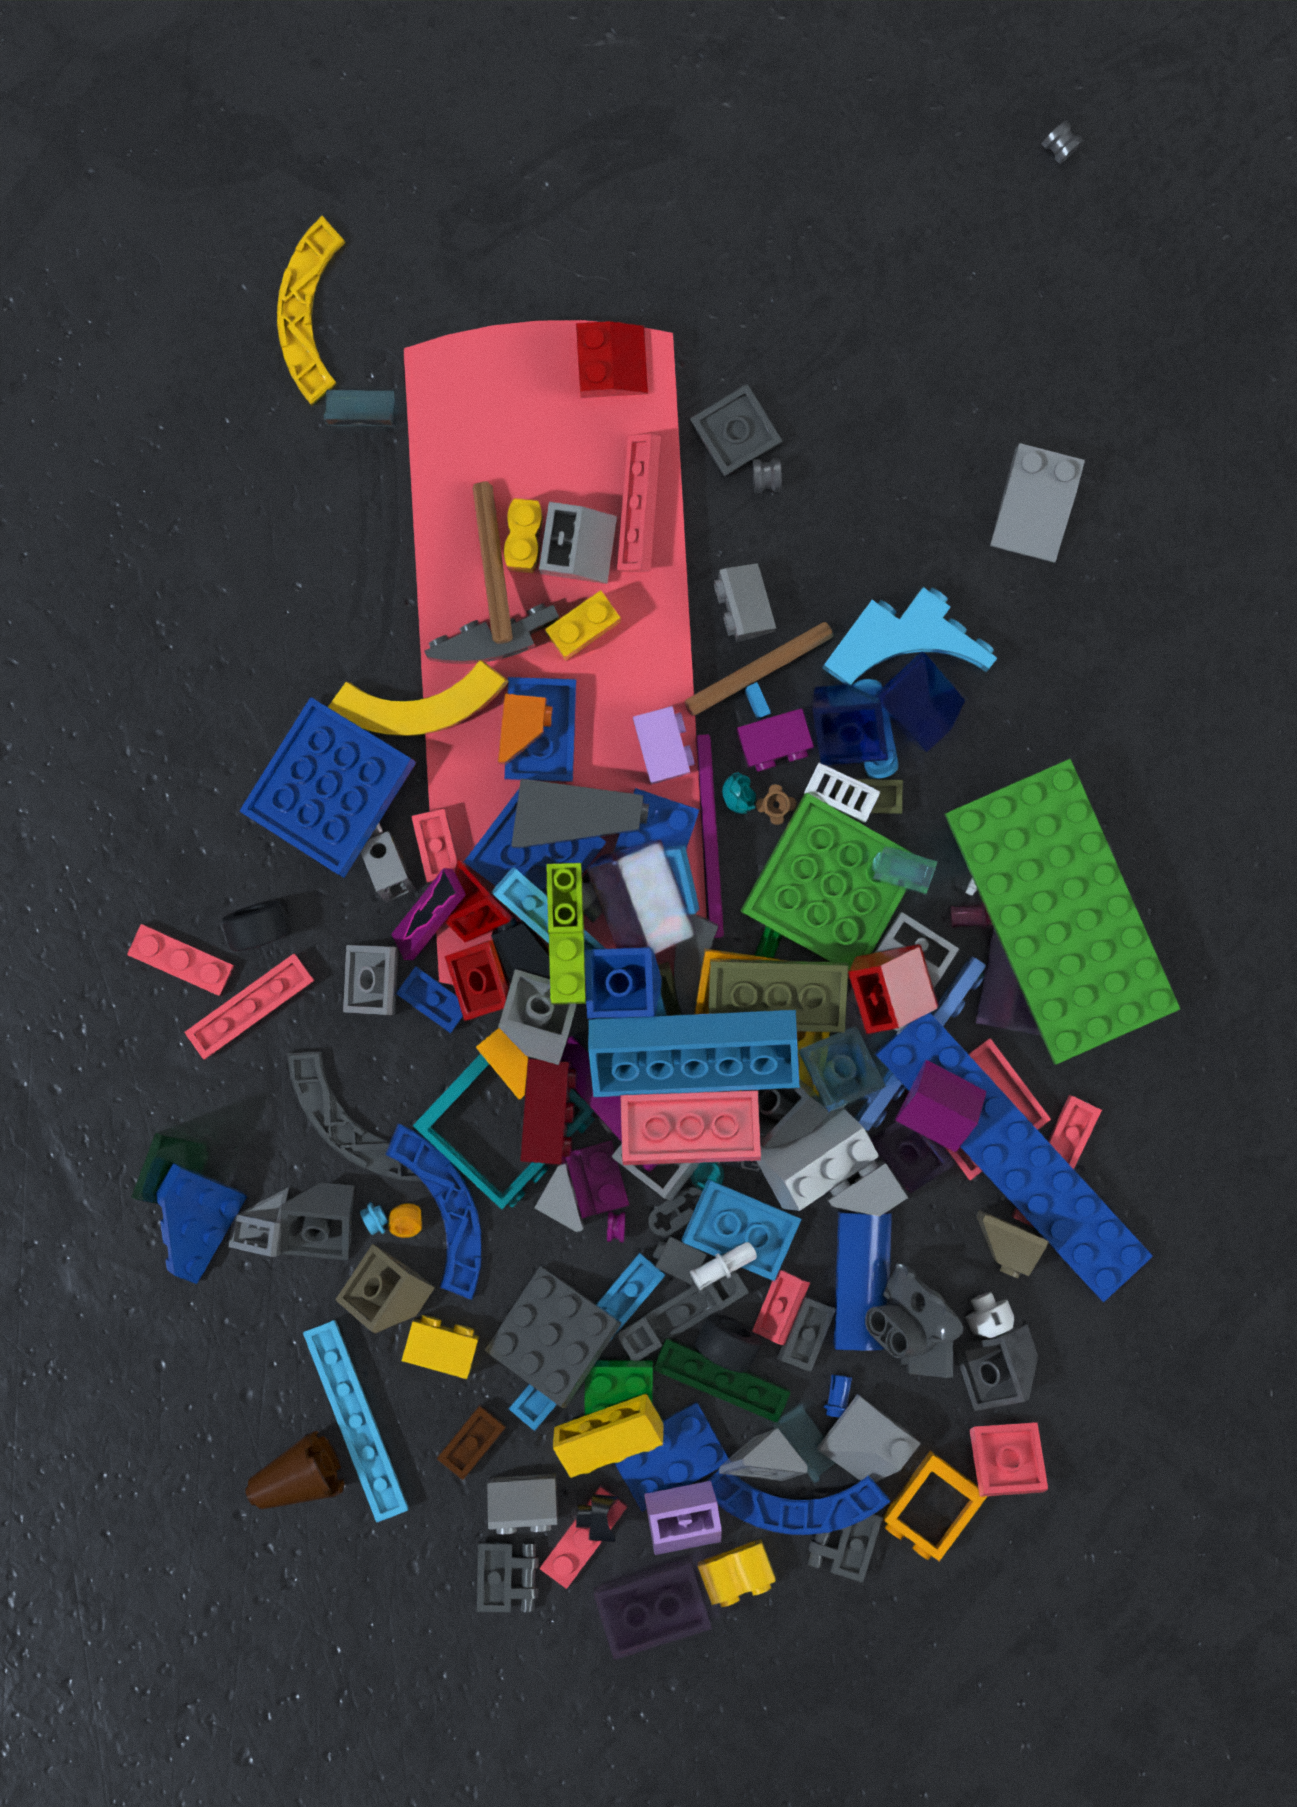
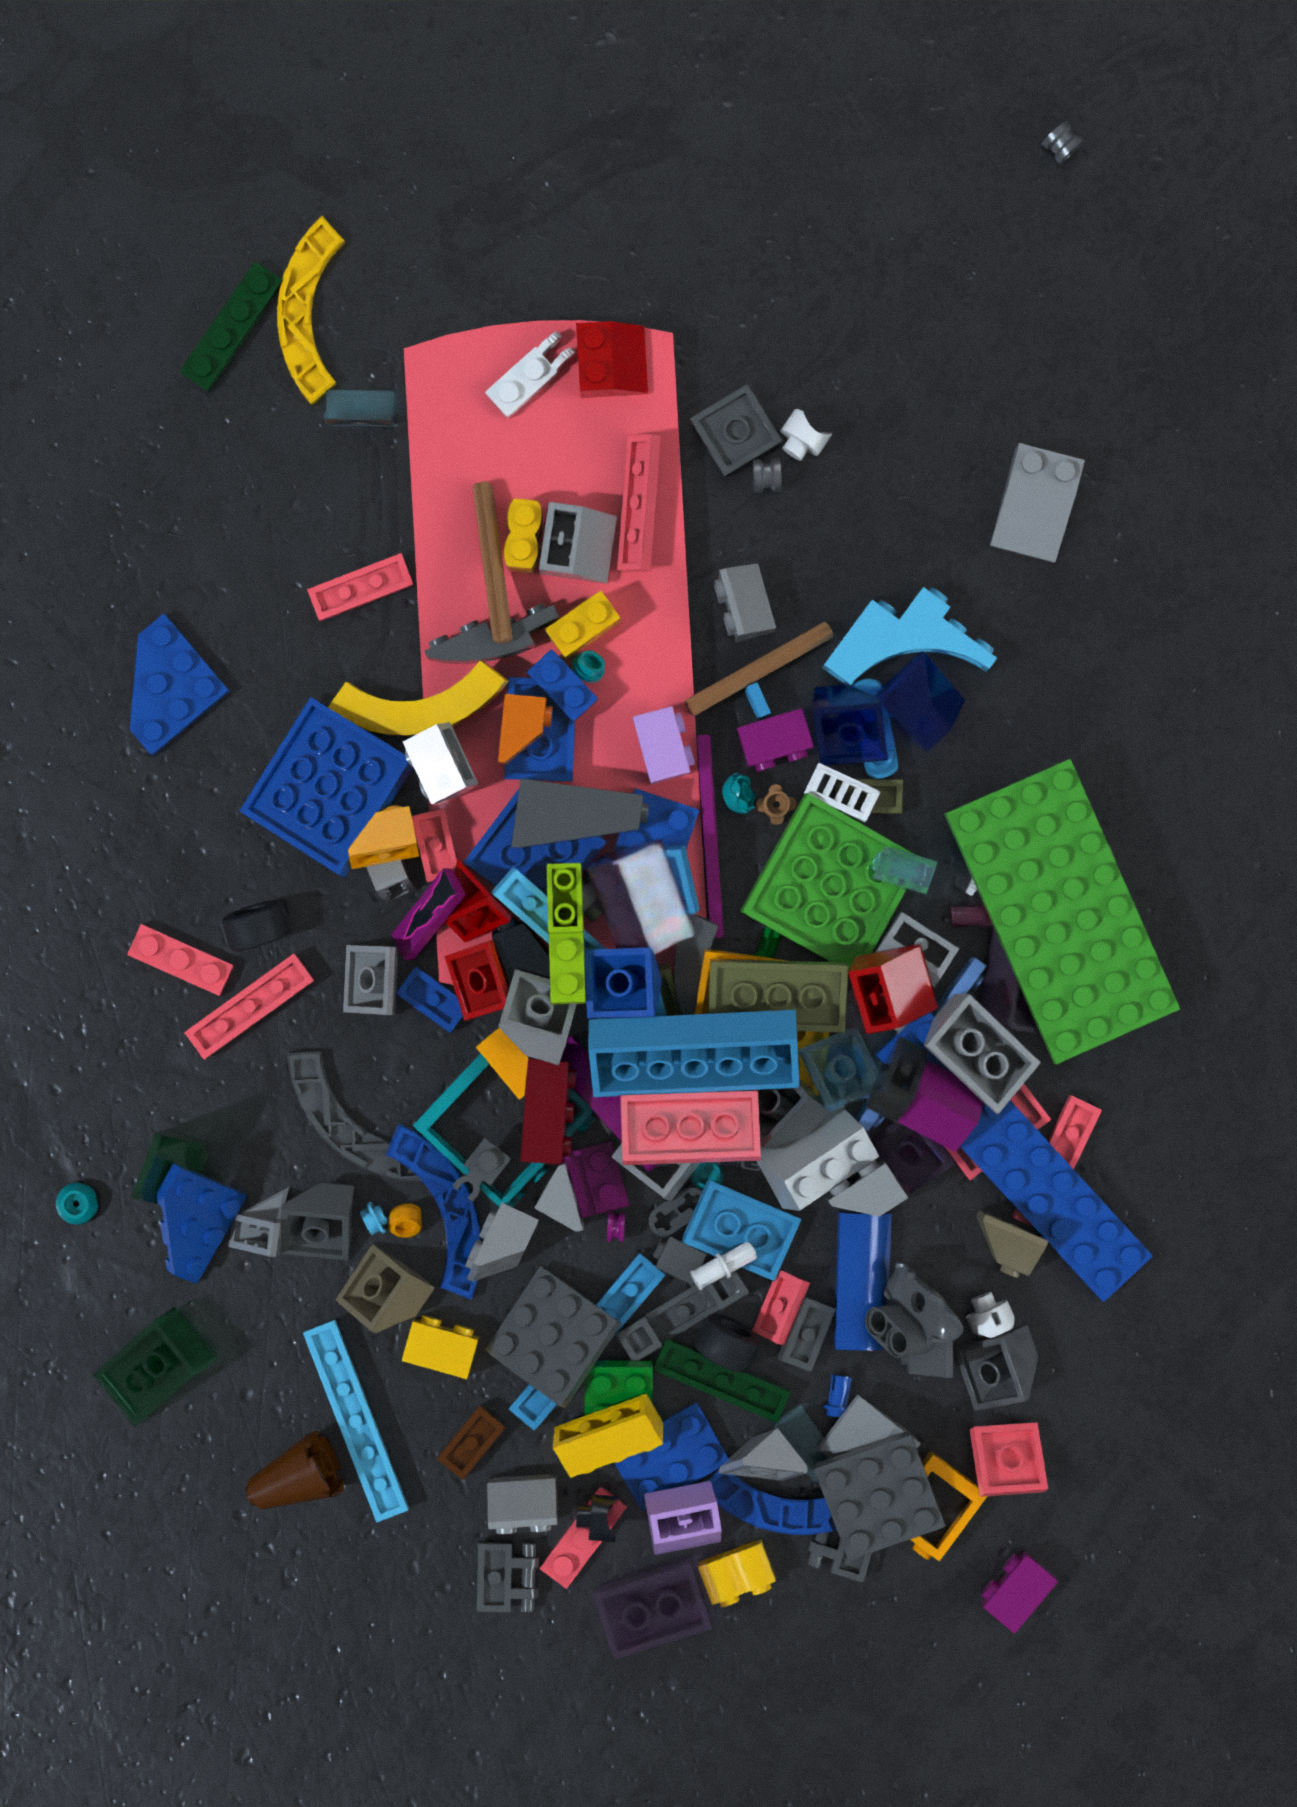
none -> teal plate [56,1182,98,1225]
none -> clear green slope [93,1306,217,1427]
none -> blue plate [130,613,230,756]
none -> dark green plate [179,261,283,393]
none -> coral plate [307,553,414,622]
none -> light orange slope [348,805,419,869]
none -> slope [403,722,478,804]
none -> dark grey plate [452,1138,511,1202]
none -> light grey slope [465,1203,539,1282]
none -> white hinge [485,331,576,419]
none -> blue plate [527,649,598,723]
none -> teal plate [571,650,605,683]
none -> white piece [780,409,832,461]
none -> dark grey plate [813,1430,945,1561]
none -> clear smoke slope [866,1037,930,1123]
none -> light grey slope [924,994,1041,1114]
none -> magenta brick [980,1550,1058,1634]

